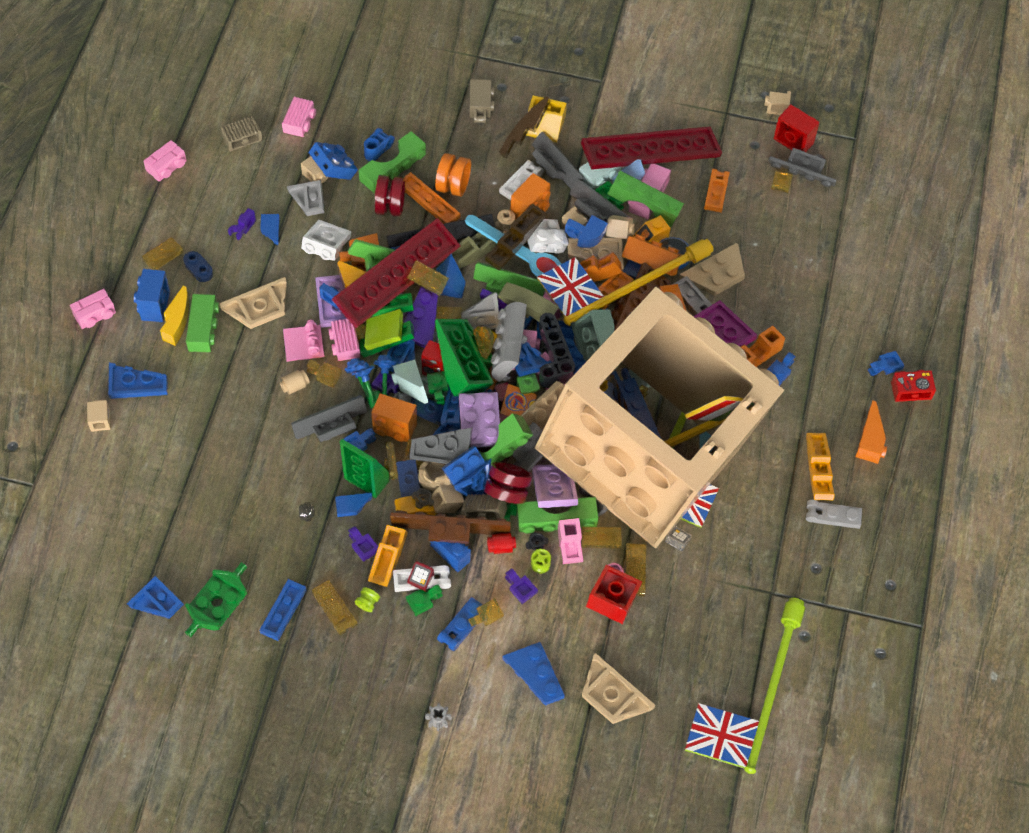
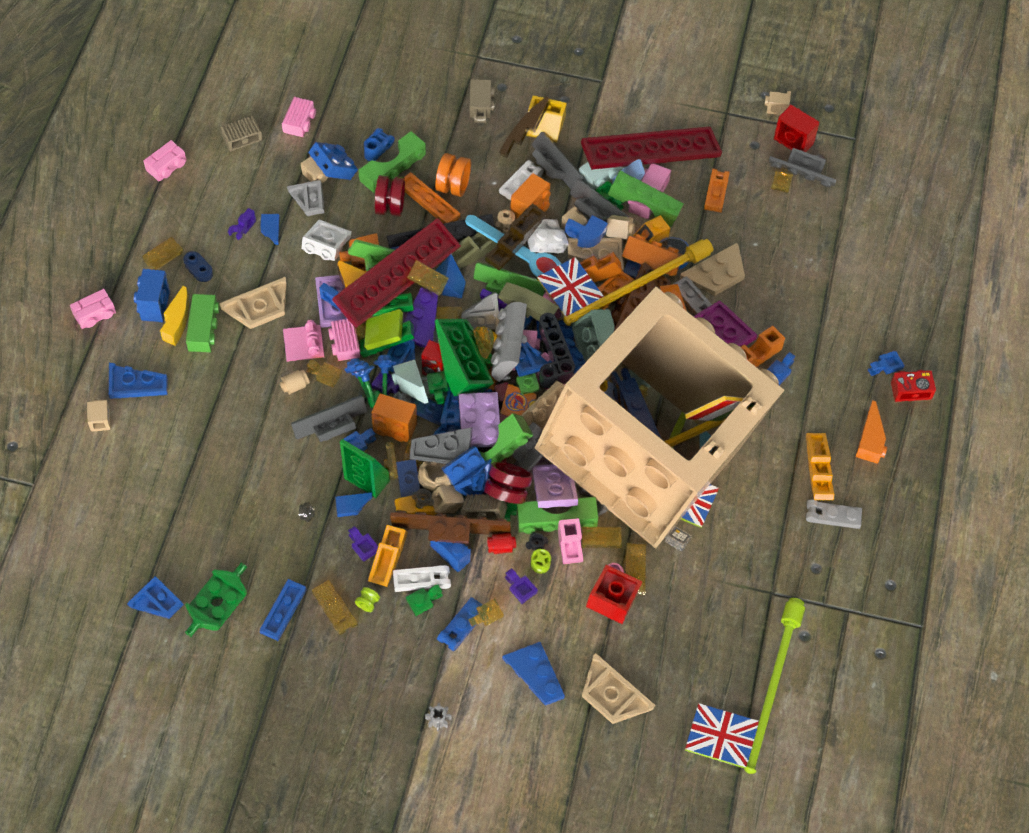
slope [407,561,434,591] -> none

